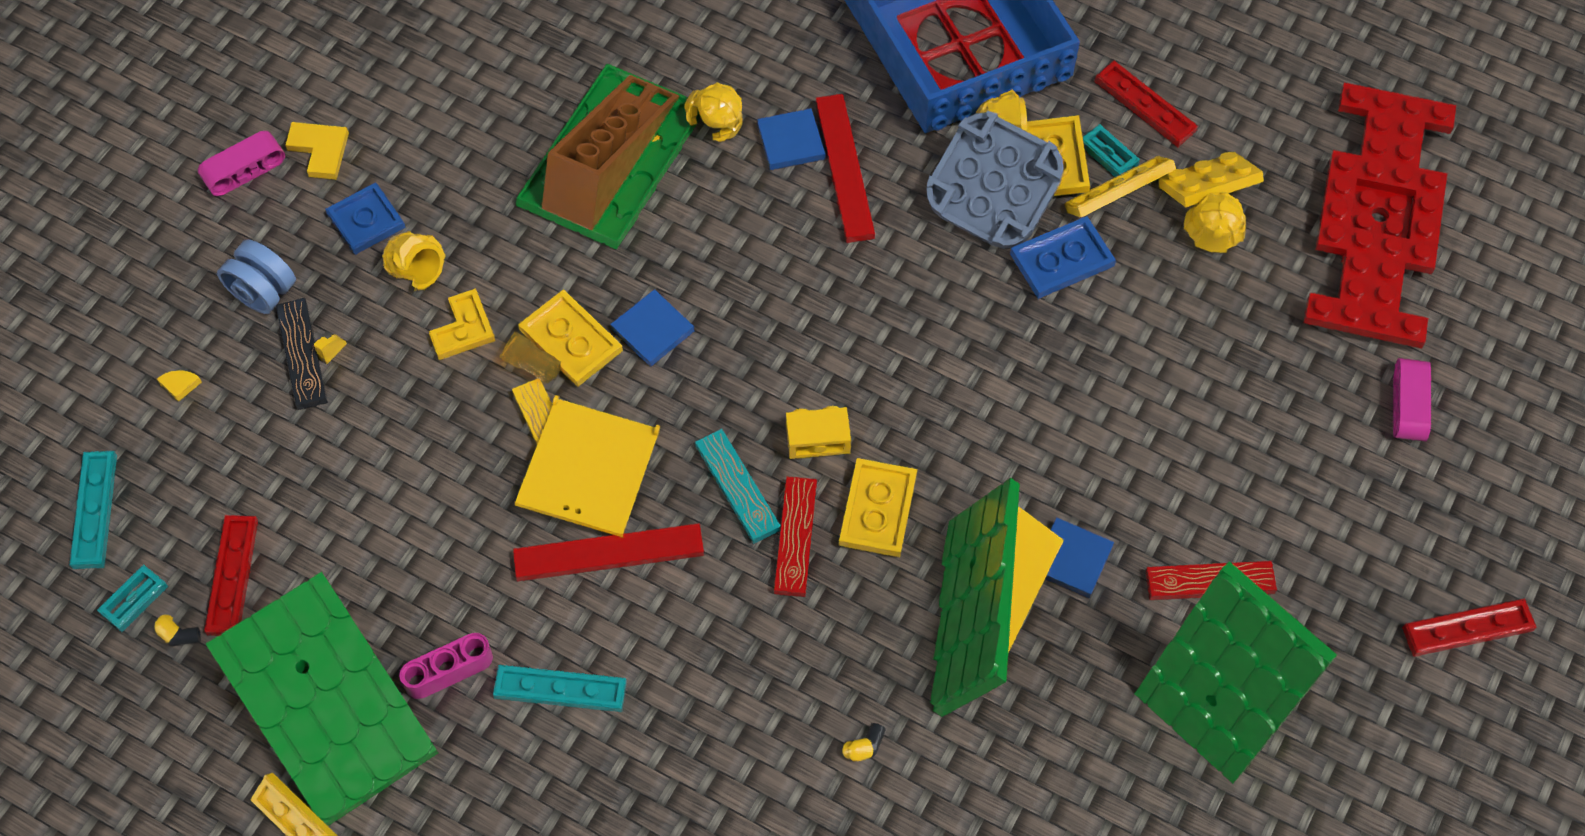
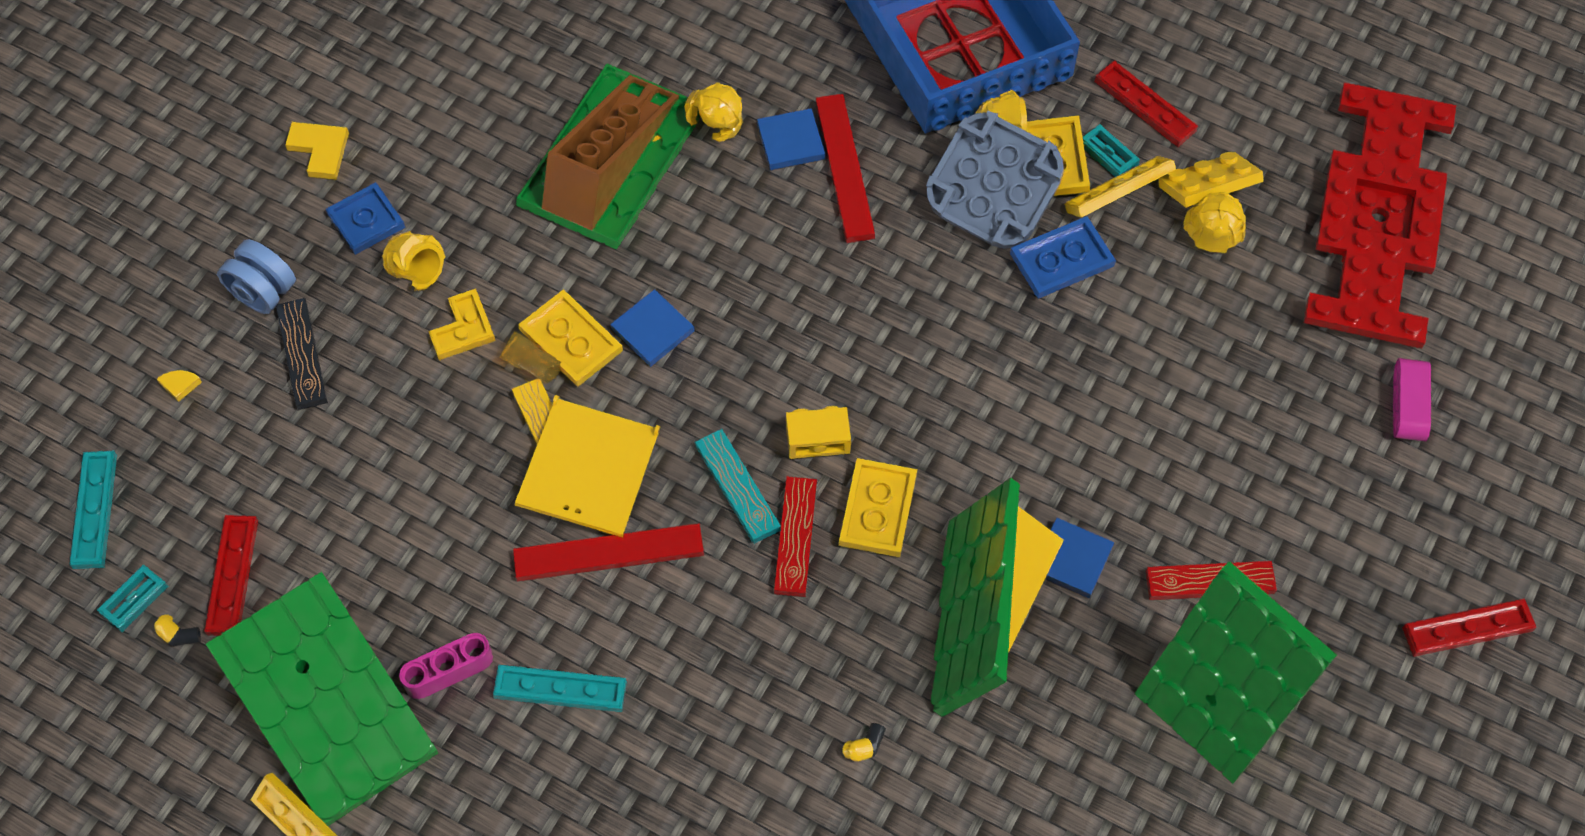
dark pink beam [198,131,285,196] -> none
yellow tile [314,334,347,364] -> none

